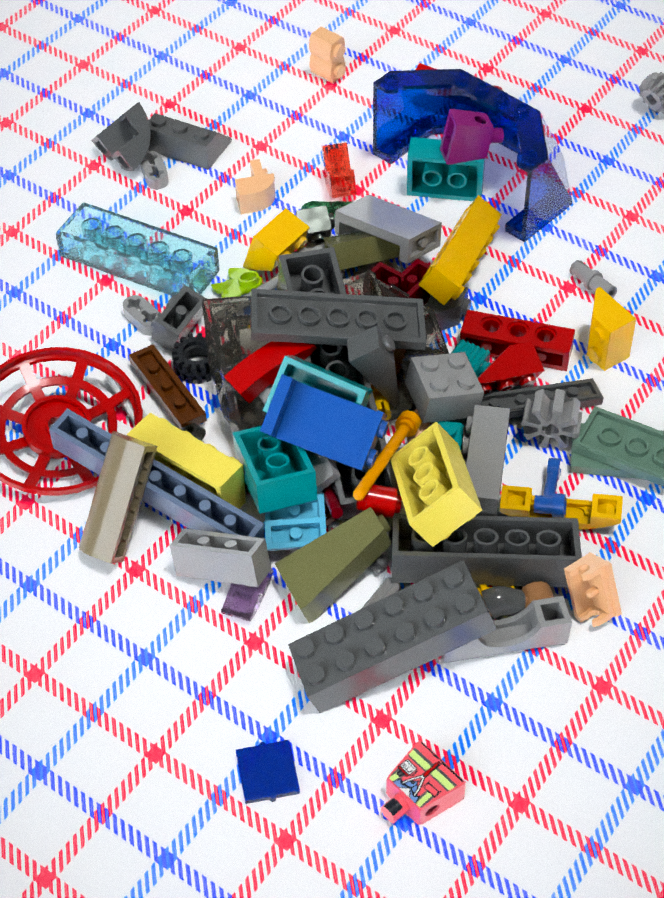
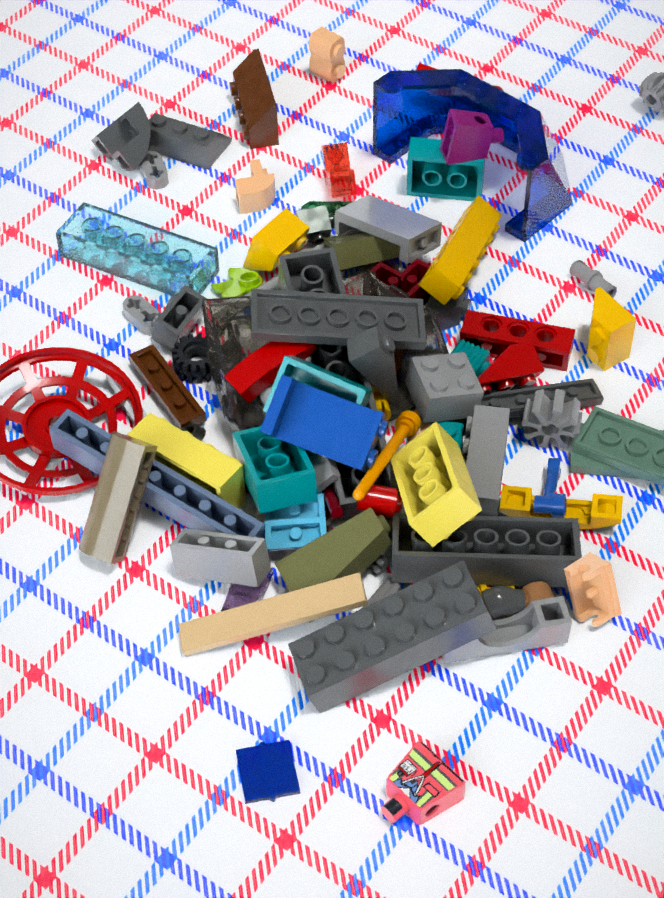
none -> tan tile [178,572,368,656]
none -> reddish brown slope [229,48,279,149]

